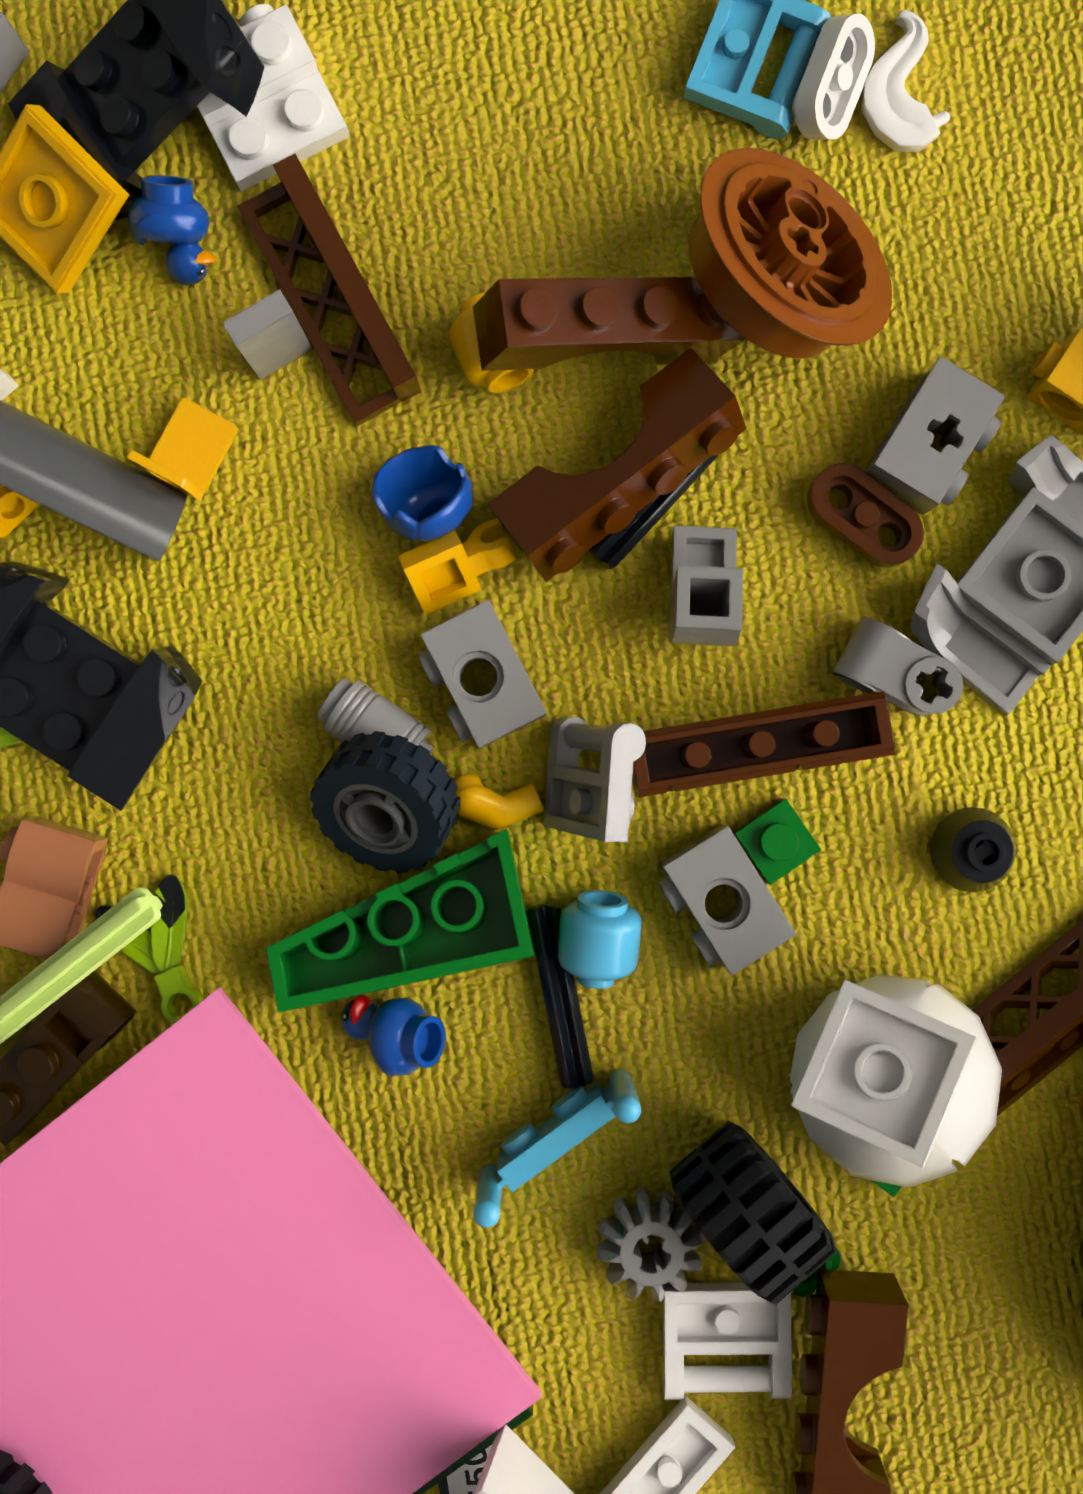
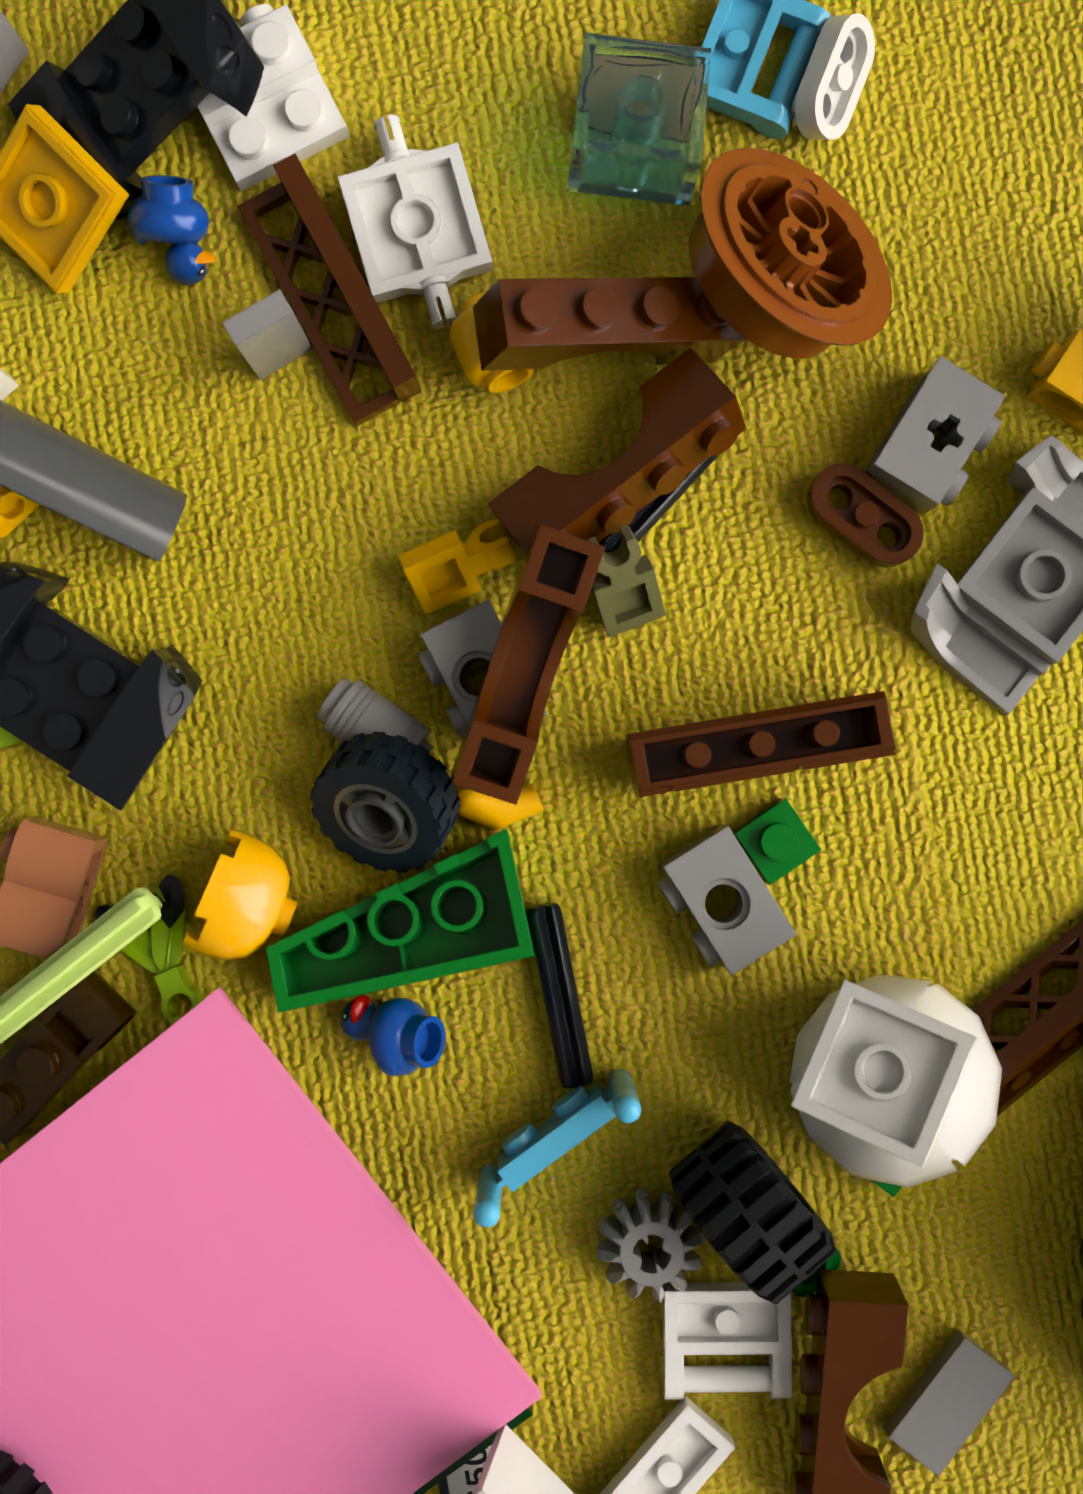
yellow bracket [126,398,239,501] -> none
blue hair [371,445,473,542] -> none
light grey plate [543,716,646,842] -> none
medium azure head [558,890,642,989] -> none
light grey brick [668,525,743,646] -> none
light grey piece [832,617,963,716] -> none
white piece [861,9,950,152] -> none
black cone [930,807,1016,892] -> none
none -> yellow cylinder [181,827,298,960]
none -> white plate [338,115,493,329]
none -> reddish brown arch [451,524,606,805]
none -> clear light blue slope [567,33,711,206]
none -> olive plate [588,525,666,638]
none -> light grey tile [883,1329,1015,1477]

